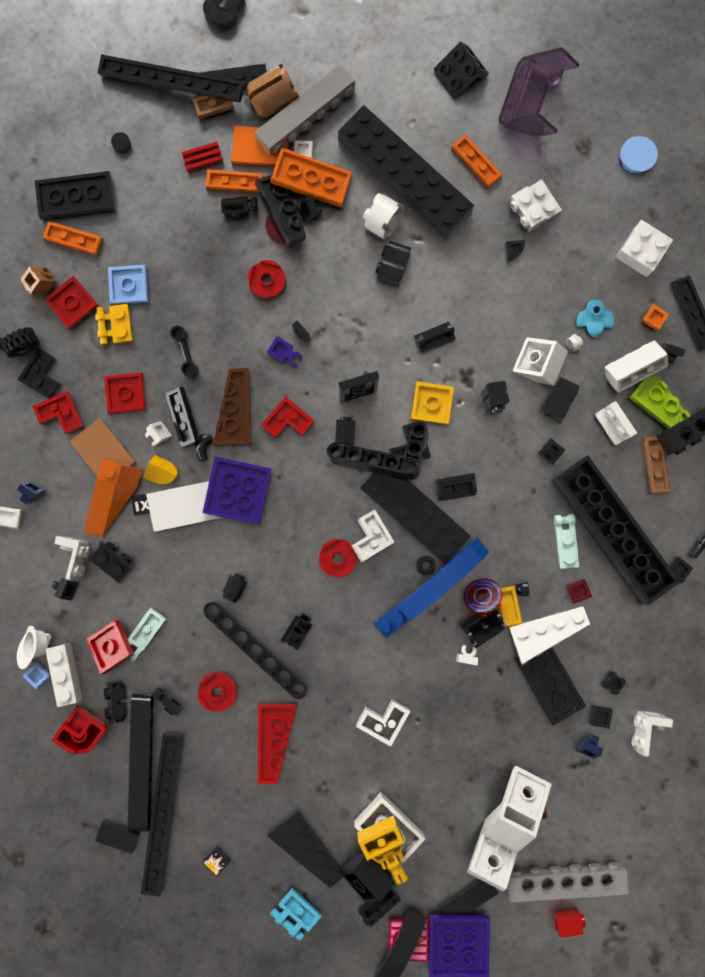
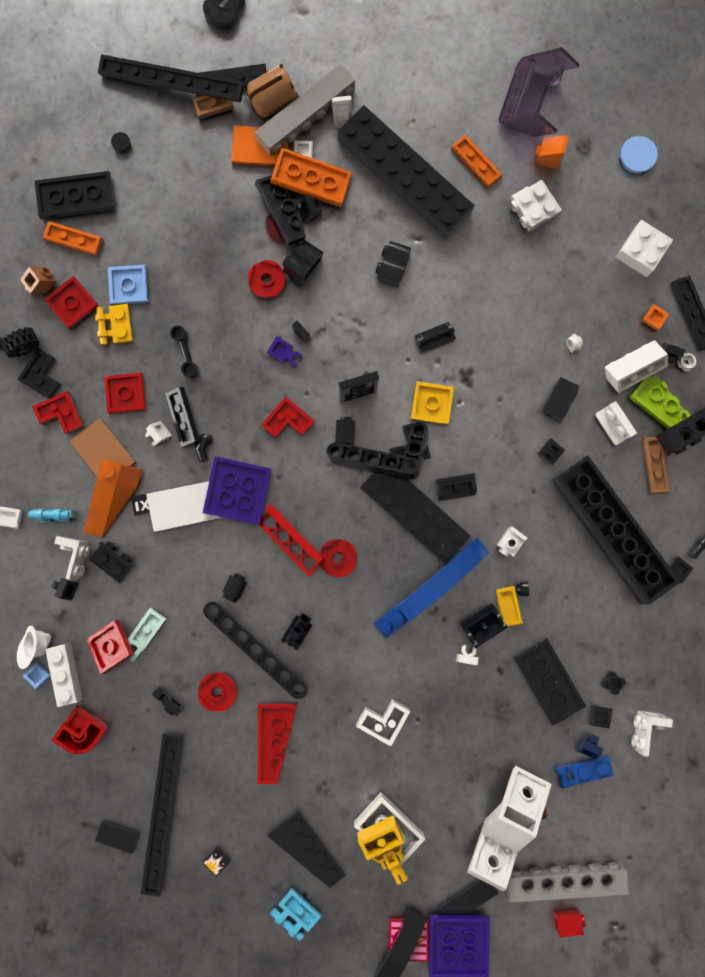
dark blue tile [17,480,45,504] -> none
black hinge [104,682,126,724] -> none
black beam [128,694,154,832] -> none
yellow brick [143,454,178,485] -> none
red tile [181,142,223,172] -> none
orange tile [206,169,263,194] -> none
reddish brown wing [212,368,251,446] -> none
black piece [221,196,258,216] -> none
black brick [339,853,396,903] -> none
white plate [352,510,394,562] -> none
black hinge [358,889,401,927] -> none
white brick [363,193,404,240] -> none
black plate [416,556,436,575] -> none
black bracket [434,41,489,97] -> none
clear red tile [464,579,503,616] -> none
black brick [481,381,510,414] -> none
black tile [505,240,525,261] -> none
white wing [509,607,590,666] -> none
white slope [513,337,568,386] -> none
light aqua plate [554,514,579,569] -> none
dark red tile [566,579,592,604] -> none
medium azure plate [577,300,614,338] -> none
none -> medium azure plate [28,509,77,522]
none -> red fence [260,504,326,577]
none -> black brick [282,240,324,285]
none -> white slope [332,96,352,129]
none -> white brick [496,527,527,558]
none -> orange slope [534,135,569,169]
none -> blue plate [556,755,614,788]
none -> white plate [677,353,696,372]

